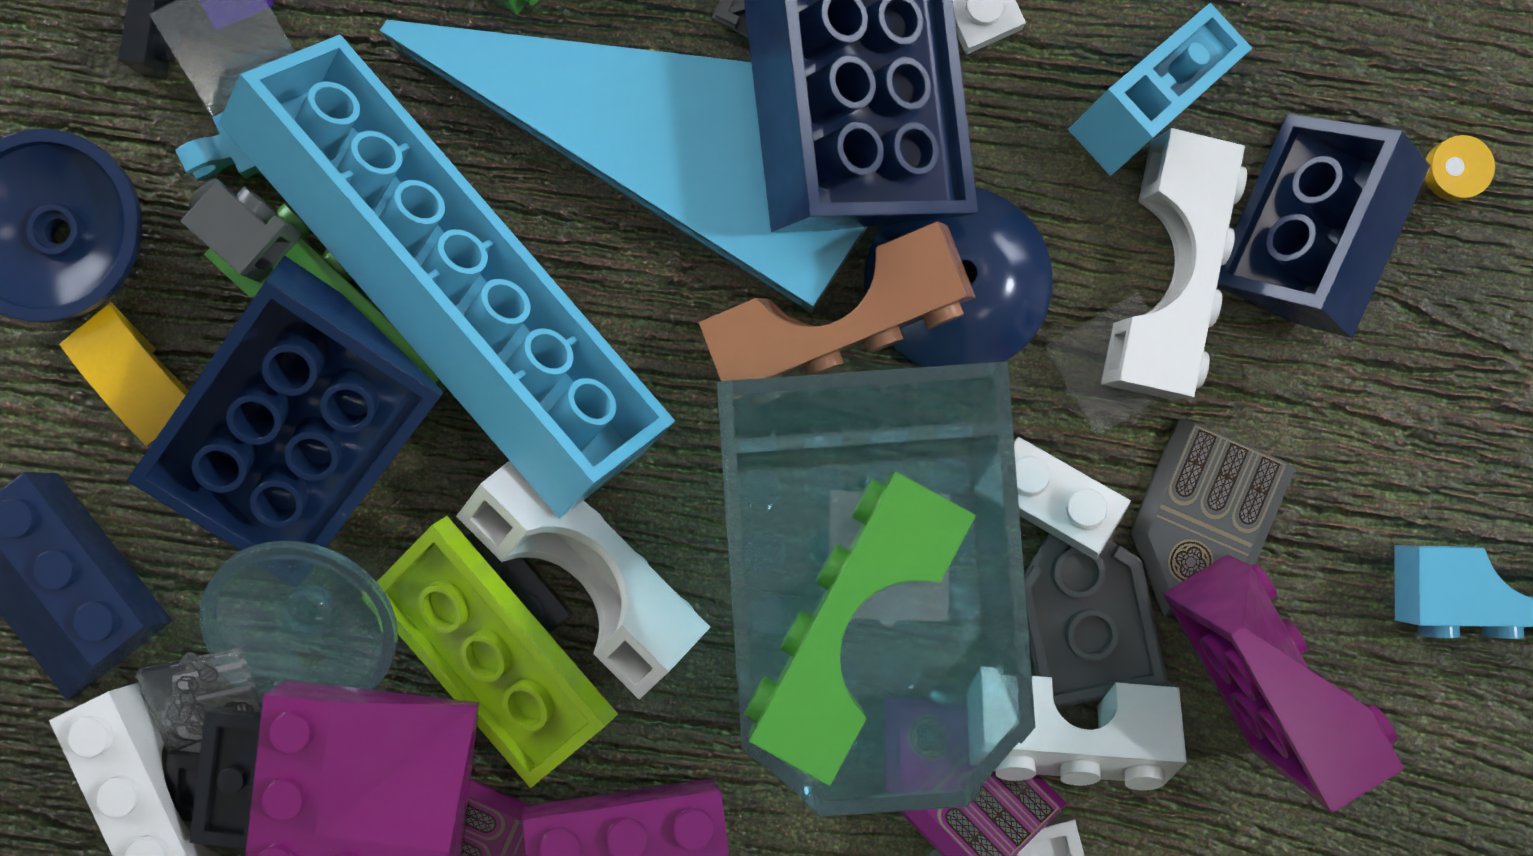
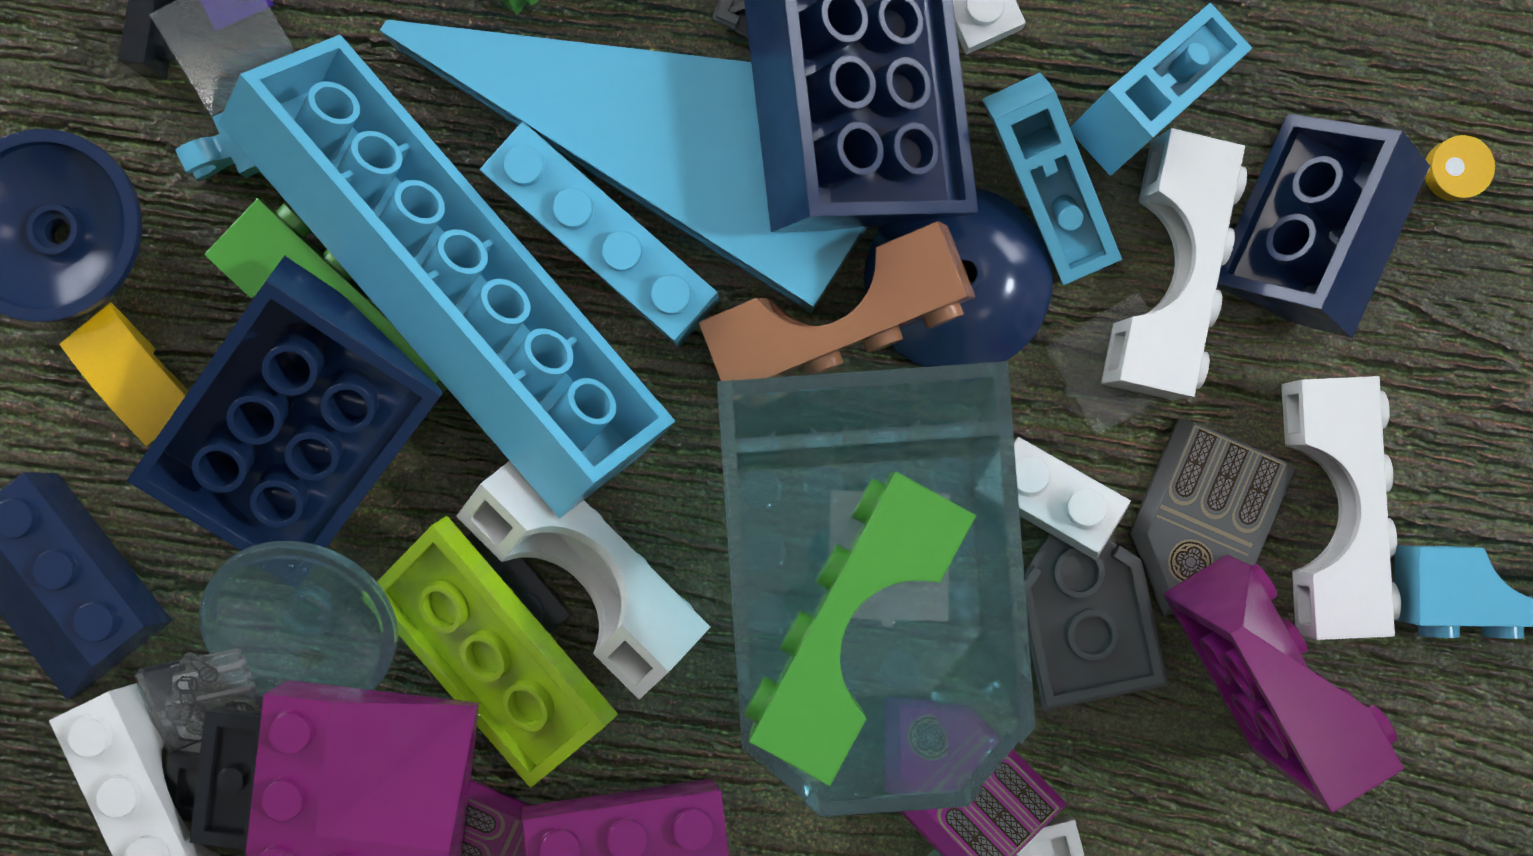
dark grey brick [180,178,303,283] -> none
white arch [973,672,1187,790] -> none
none -> medium azure arch [479,121,719,348]
none -> medium azure slope [982,72,1122,285]
none -> white arch [1281,376,1401,640]

